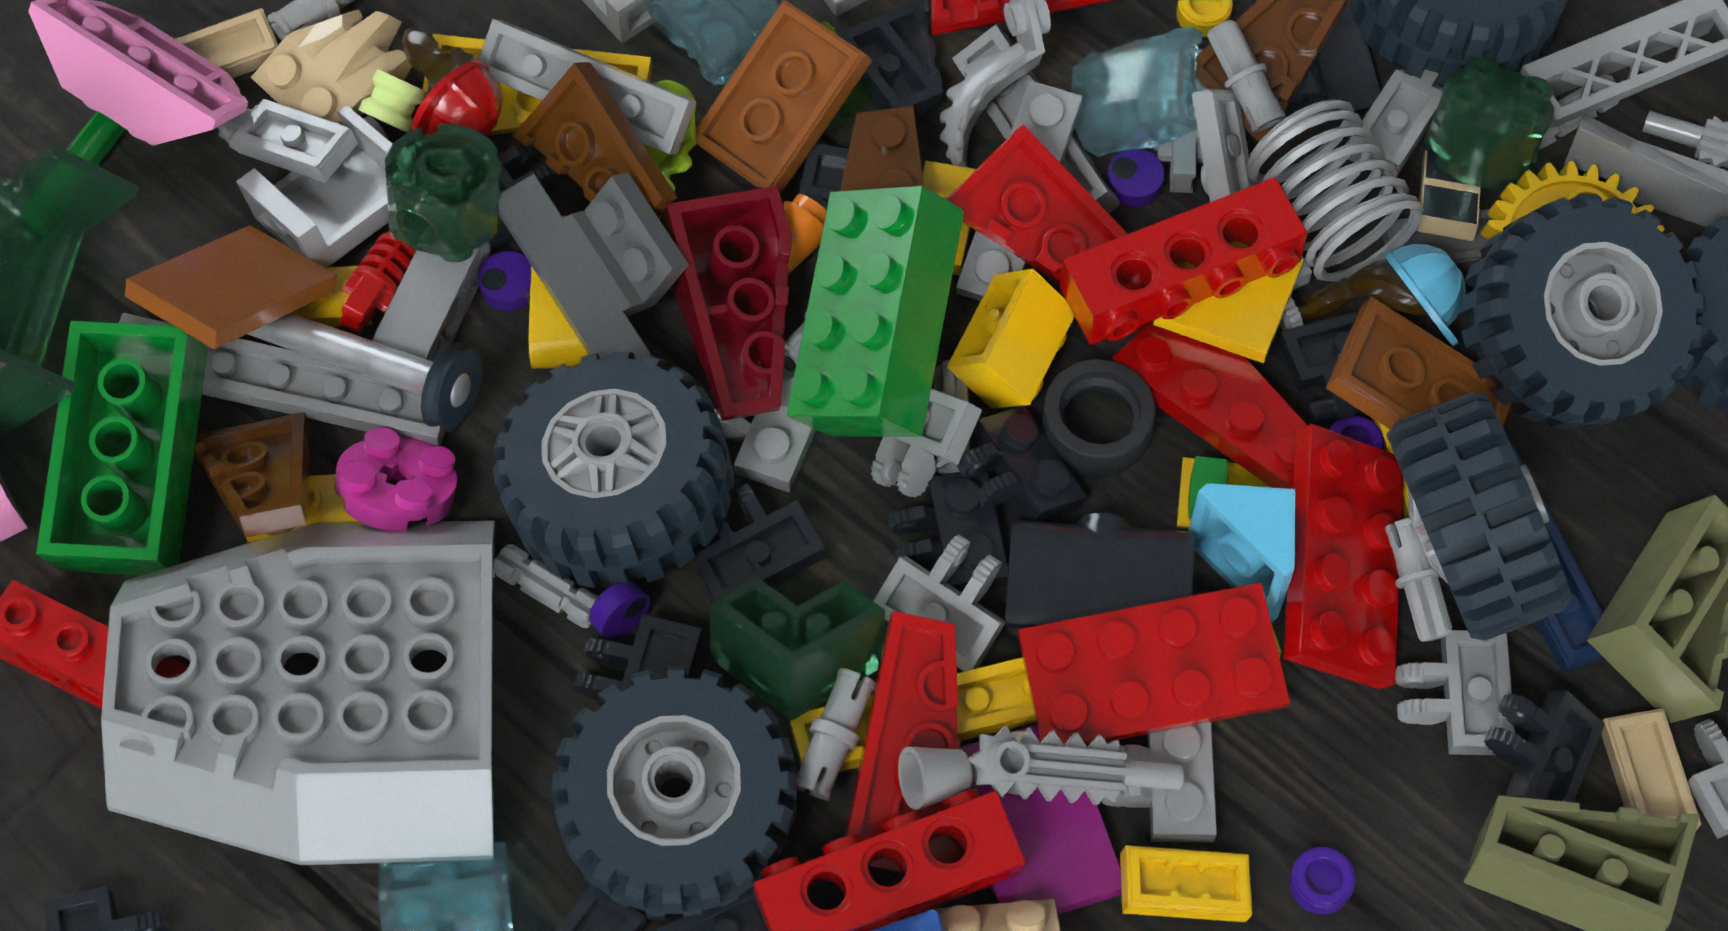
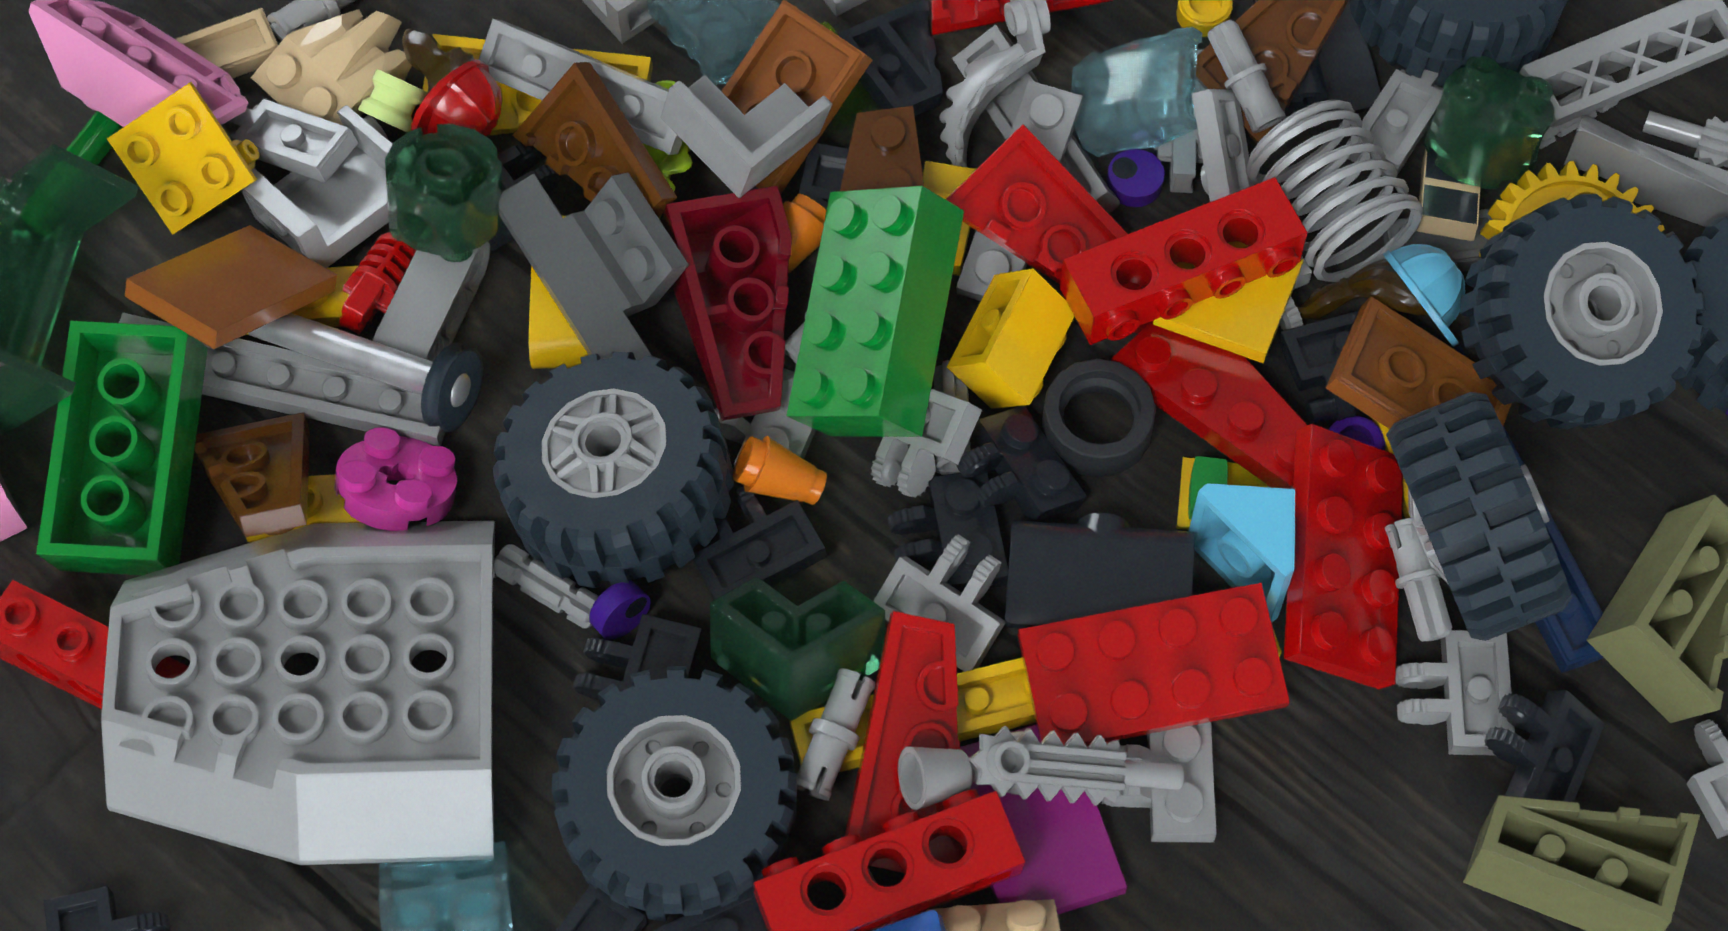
dark purple tile [478,251,531,311] -> none
yellow plate [1120,845,1252,922] -> none
dark purple tile [1289,847,1356,915] -> none
tan tile [1601,708,1701,830] -> none
none -> yellow hinge [107,82,259,235]
none -> light grey panel [660,75,832,198]
none -> orange cone [733,436,827,505]

